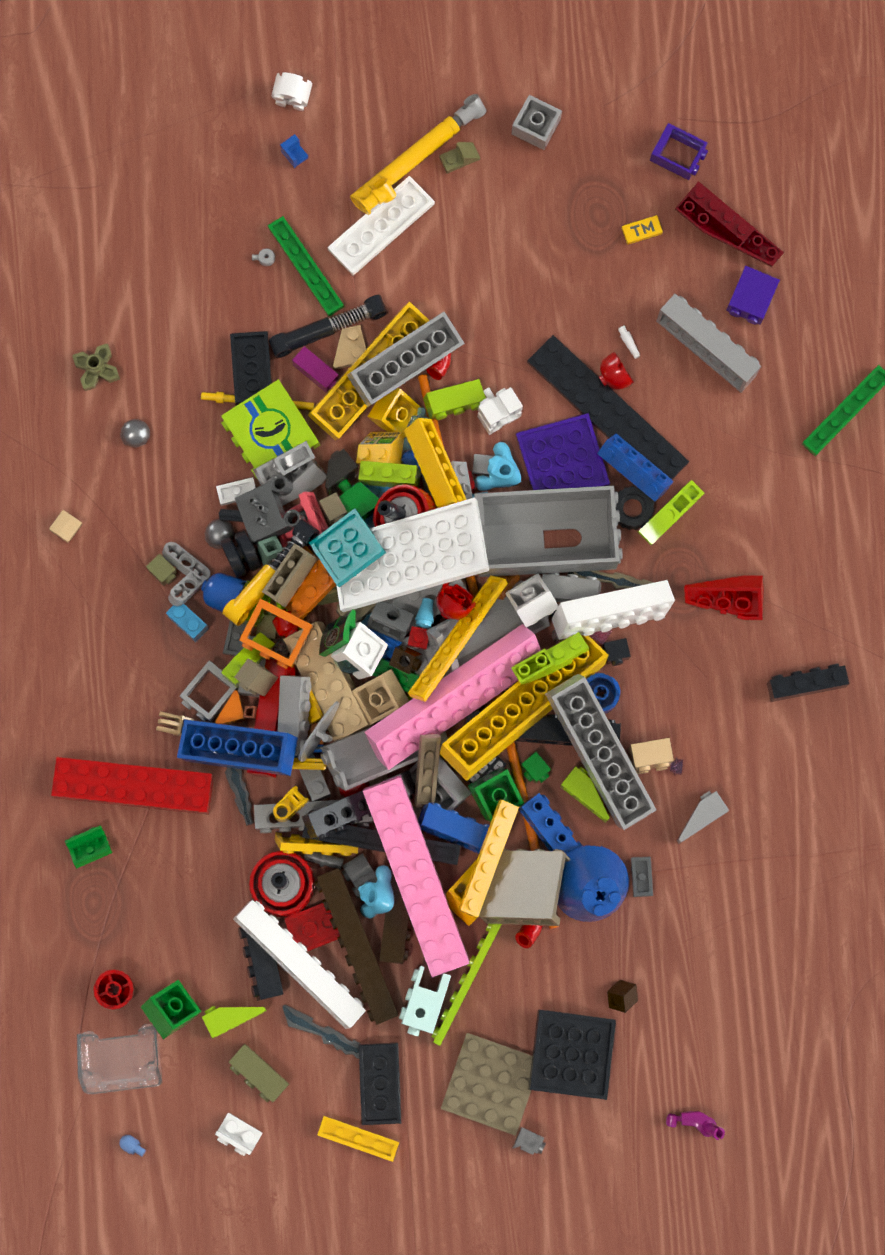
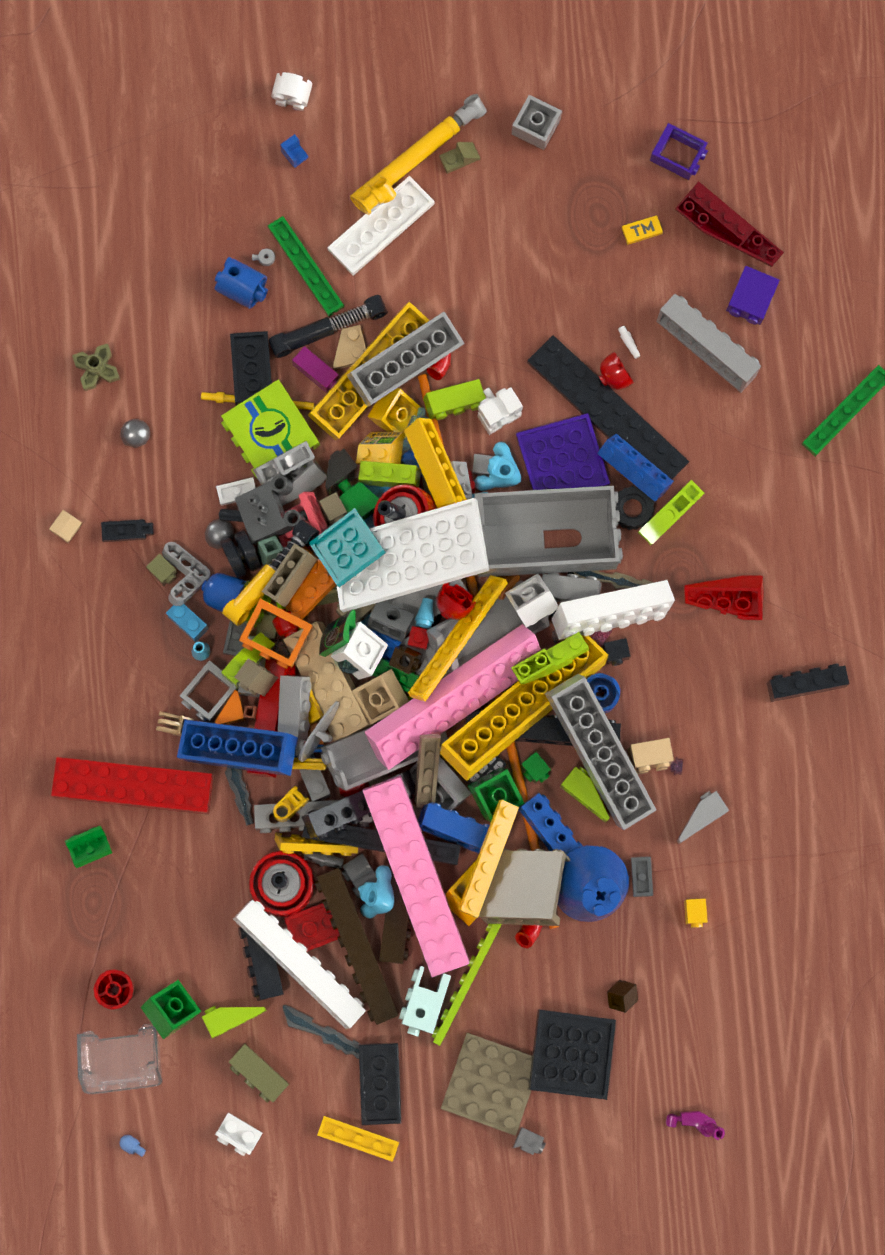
none -> black hinge [101,519,154,542]
none -> medium azure cone [191,642,211,661]
none -> blue cylinder [214,257,268,309]
none -> yellow brick [684,899,708,928]

